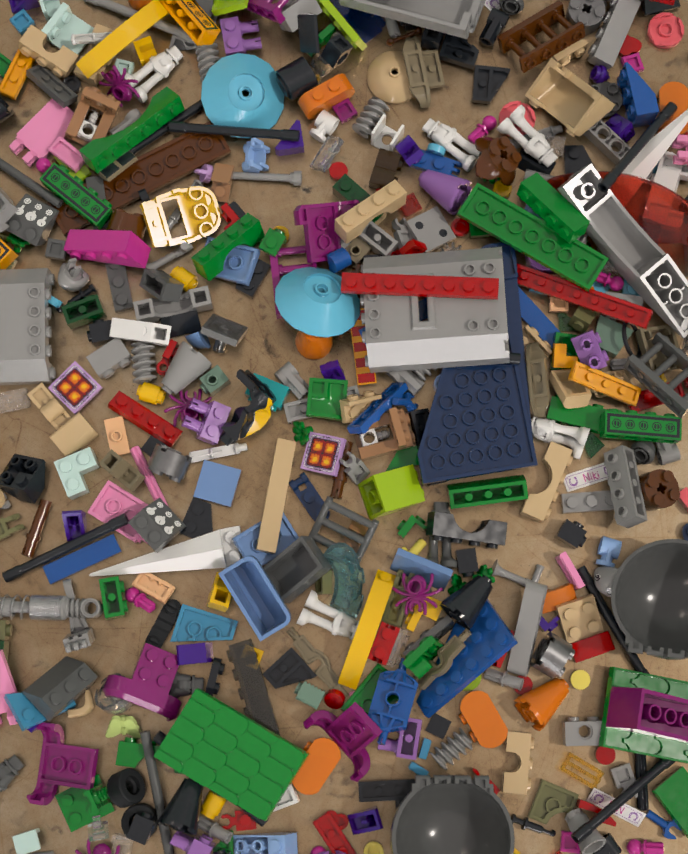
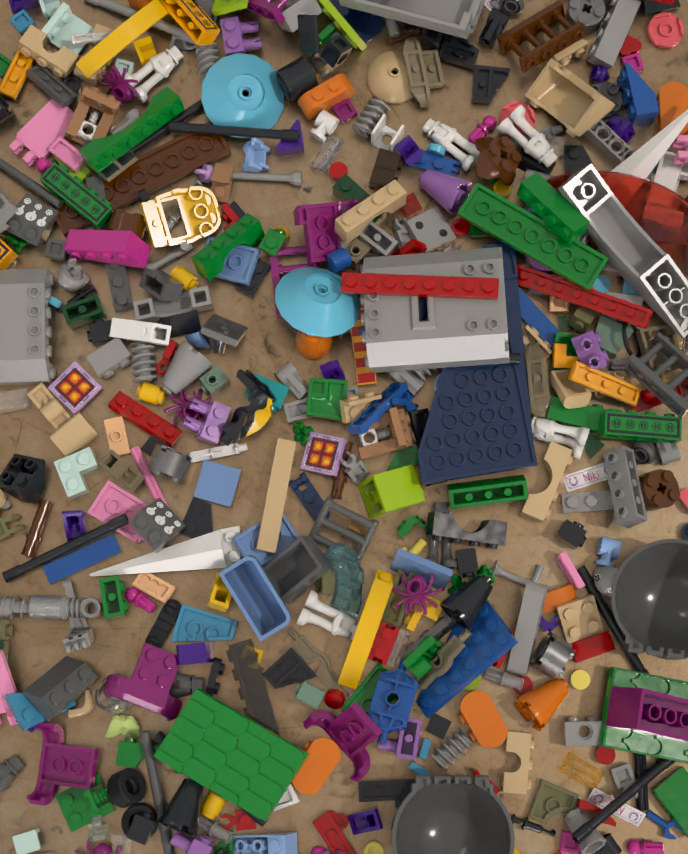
dark pink axle [596,272,624,291] -> none
black piece [598,102,677,192] -> none

